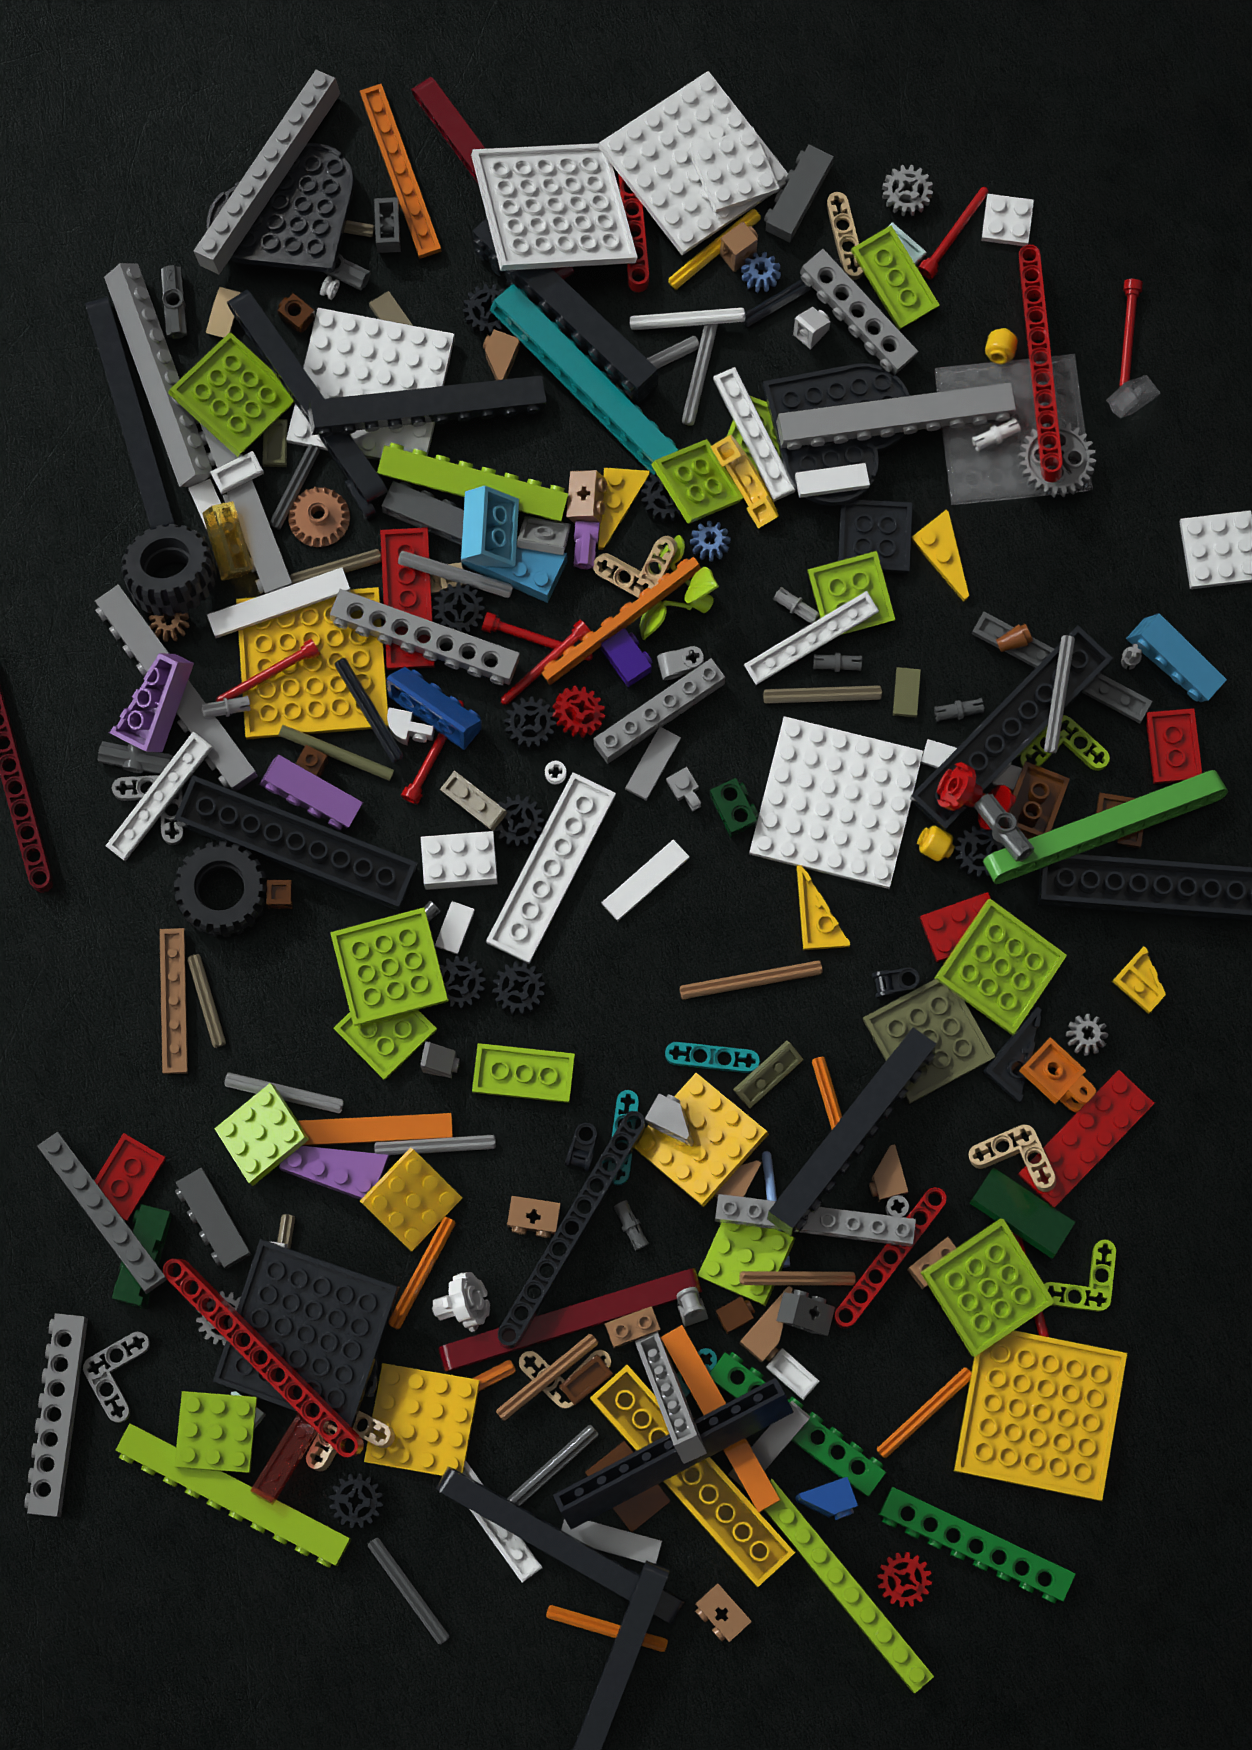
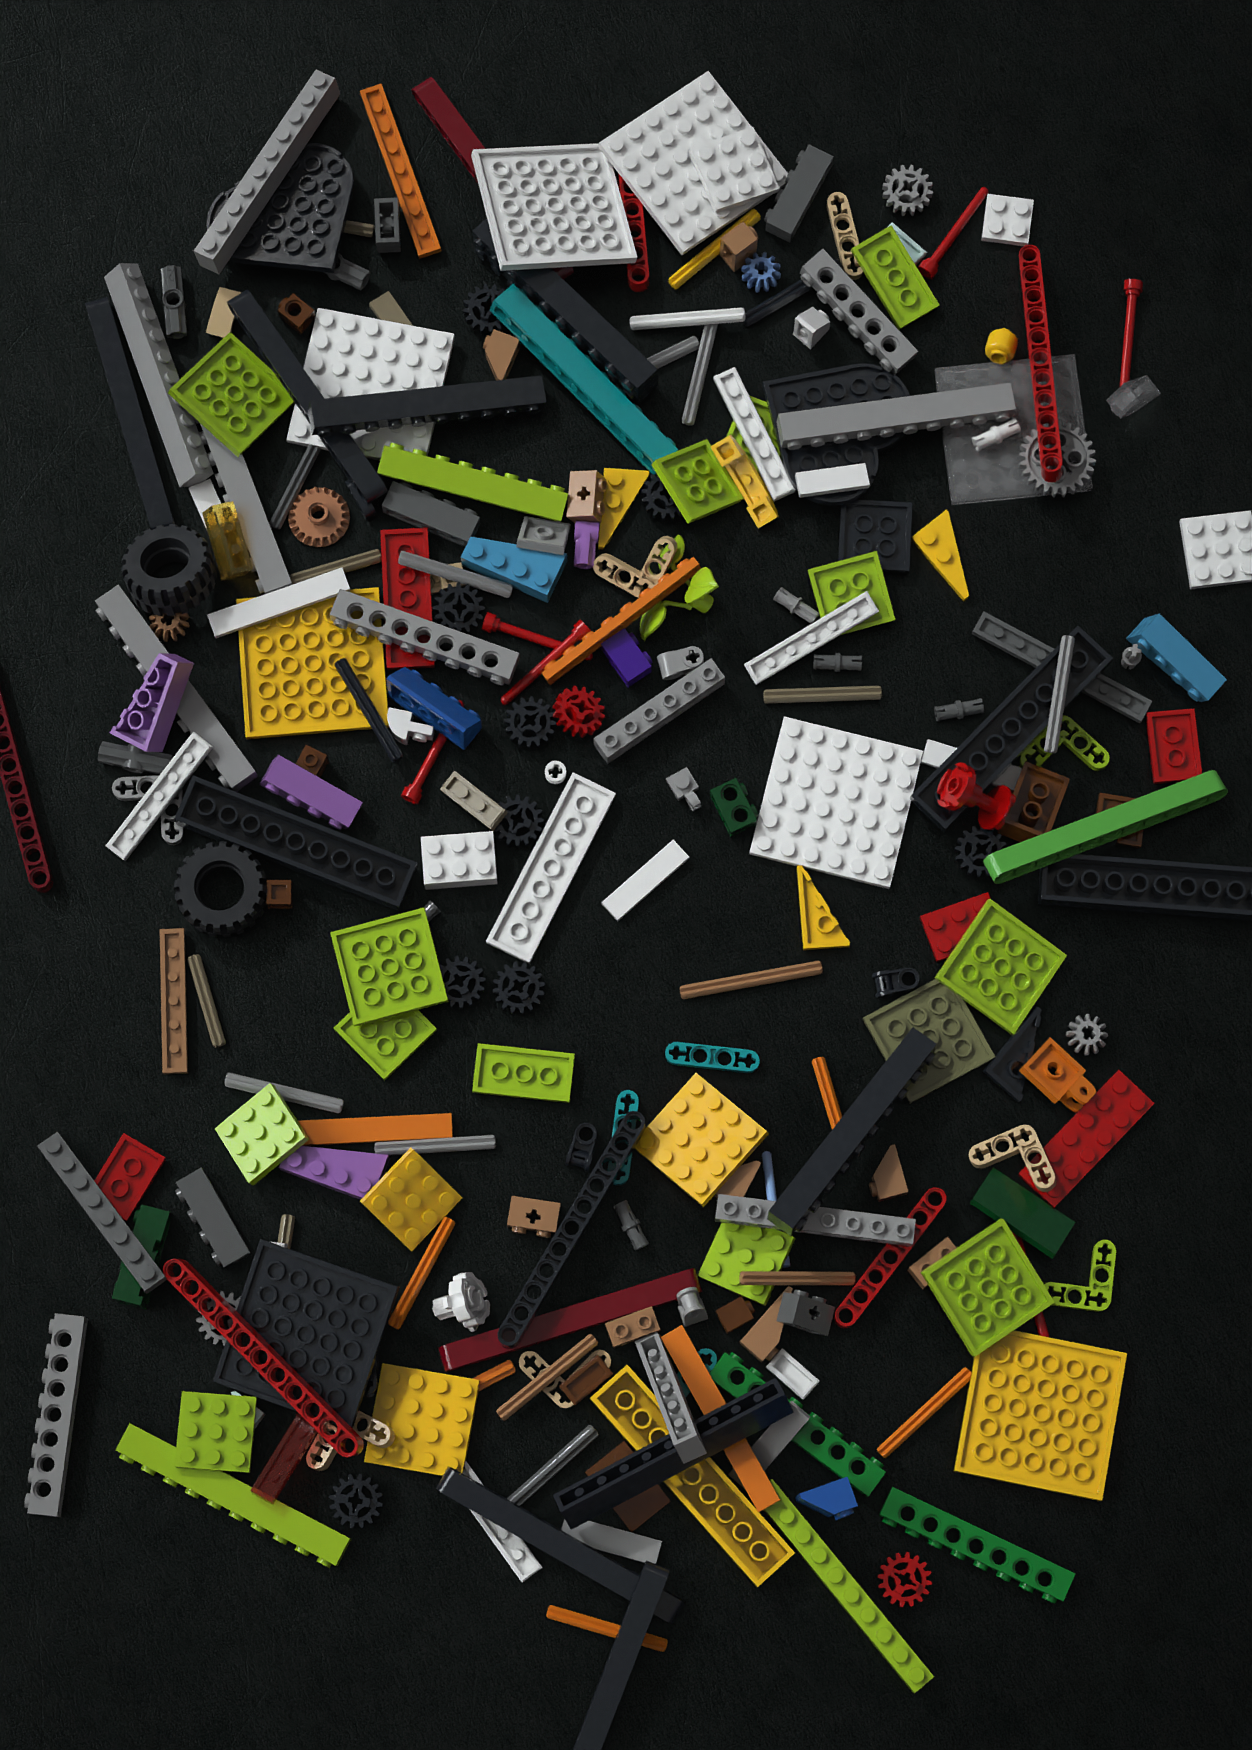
light grey beam [83,1332,150,1423] -> none
light grey axle [201,696,250,718] -> none
white tile [210,451,264,494] -> none
red piece [216,638,321,702] -> none
olive tile [263,419,288,467] -> none
olive piece [278,725,394,781] -> none
white bush [320,276,340,300] -> none
dark grey axle [368,1538,450,1645] -> none
light grey slope [420,1042,460,1078] -> none
white tile [435,901,475,955] -> none
medium azure slope [461,486,519,567] -> none
light grey tile [625,727,681,801] -> none
light grey slope [645,1094,694,1147] -> none
medium blue gear [690,521,730,562] -> none
medium nougat brick [695,1583,752,1642] -> none
olive tile [733,1041,803,1108] -> none
light grey bush [885,1195,909,1217] -> none
olive tile [893,667,921,717] -> none
yellow head [917,826,955,861] -> none
dark grey piece [974,794,1034,862] -> none
dark orange cone [996,624,1033,652] -> none
yellow wing [1112,946,1166,1014] -> none

